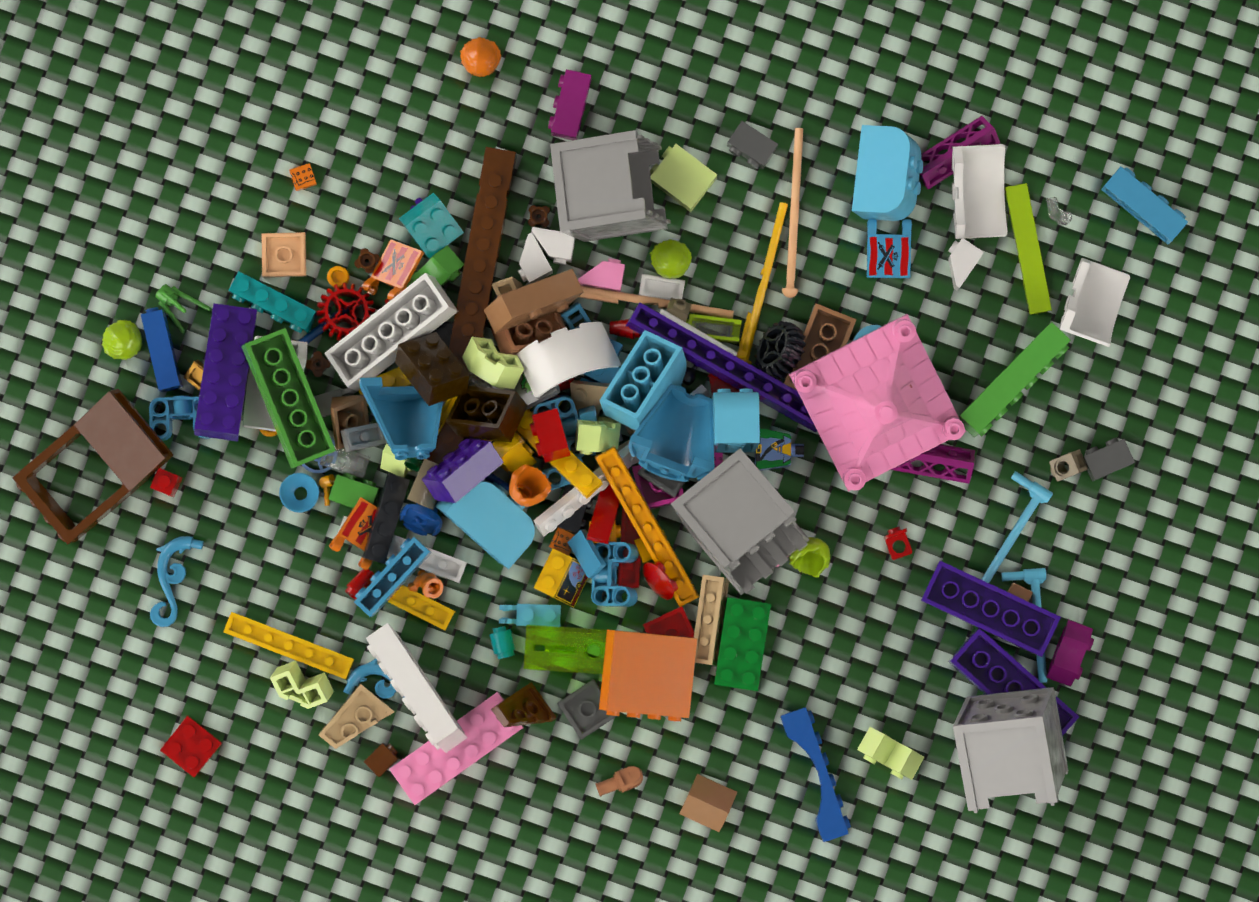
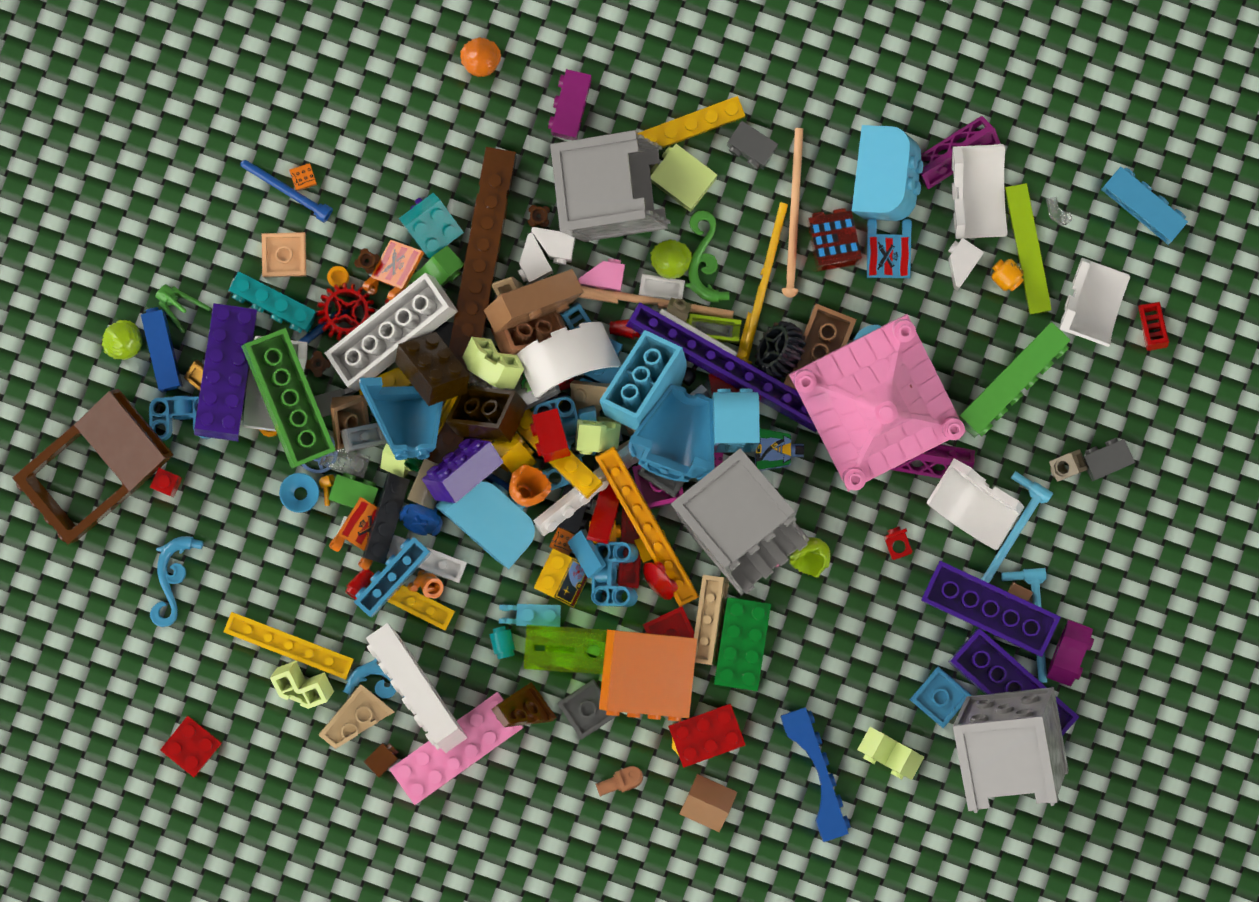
none -> blue piece [241,160,333,223]
none -> yellow plate [638,96,745,148]
none -> red piece [668,704,745,768]
none -> bright green plant [684,210,730,302]
none -> clear red slope [807,208,862,272]
none -> dark azure tile [909,666,971,728]
none -> white panel [927,458,1024,550]
none -> light orange head [991,259,1024,291]
none -> red slope [1138,302,1169,351]

